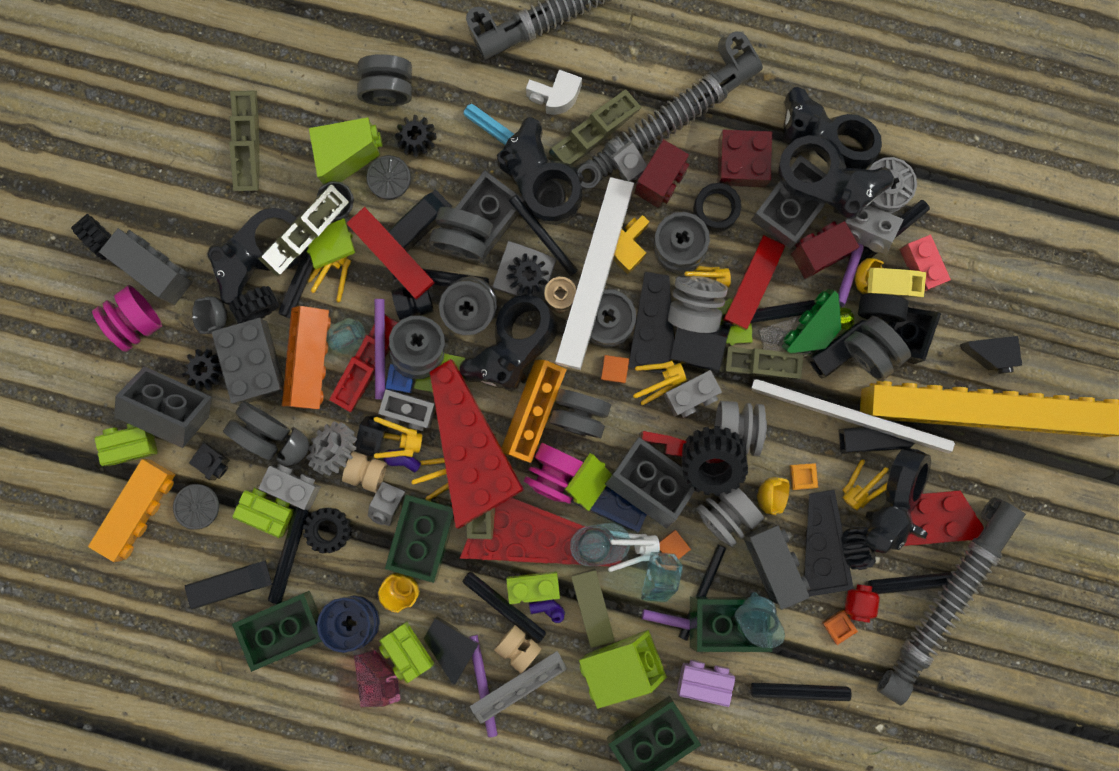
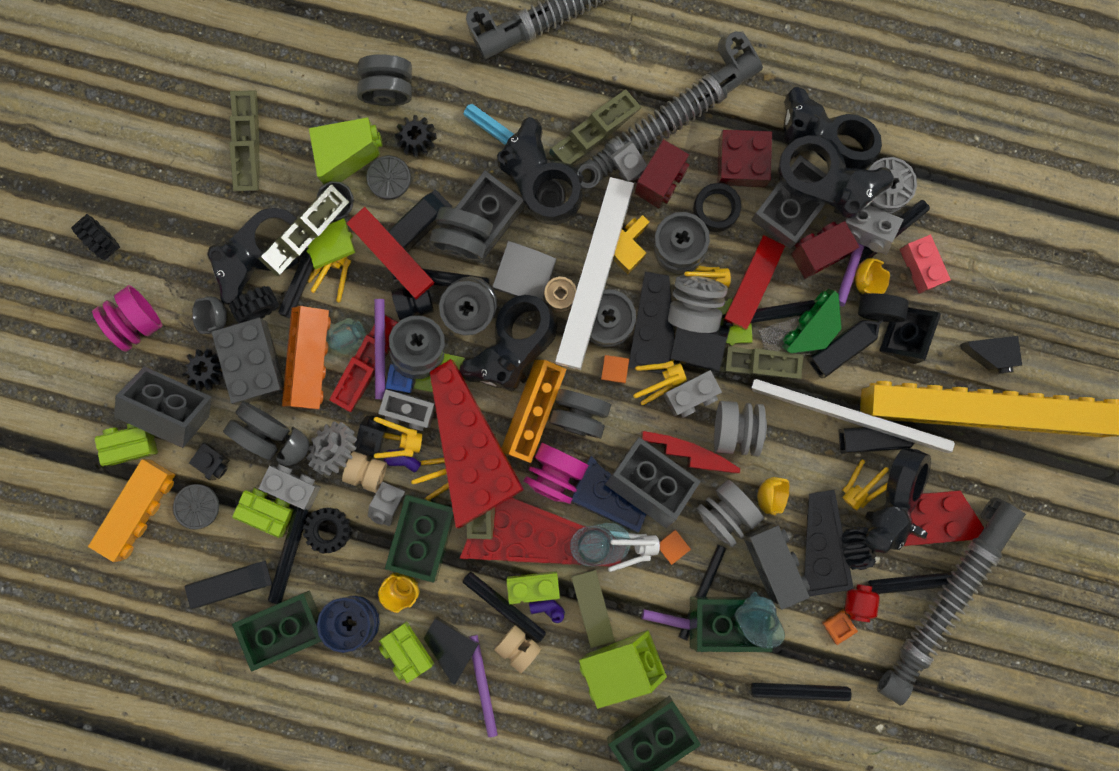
dark grey brick [99,228,193,305] -> none
clear pink slope [354,650,400,707] -> none
light grey tile [470,651,567,724] -> none
black gear [506,253,549,296] -> none
black bar [509,195,578,276] -> none
white brick [526,70,582,115] -> none
lime piece [565,453,612,511] -> none
clear light blue slope [641,552,683,602] -> none
lavender brick [677,660,735,707] -> none
black tyre [682,426,748,496] -> none
light orange tile [789,463,818,490] -> none
clear neon green hinge [840,307,854,329] -> none
dark grey wheel [844,316,911,382] -> none
light yellow slope [868,268,926,297] -> none

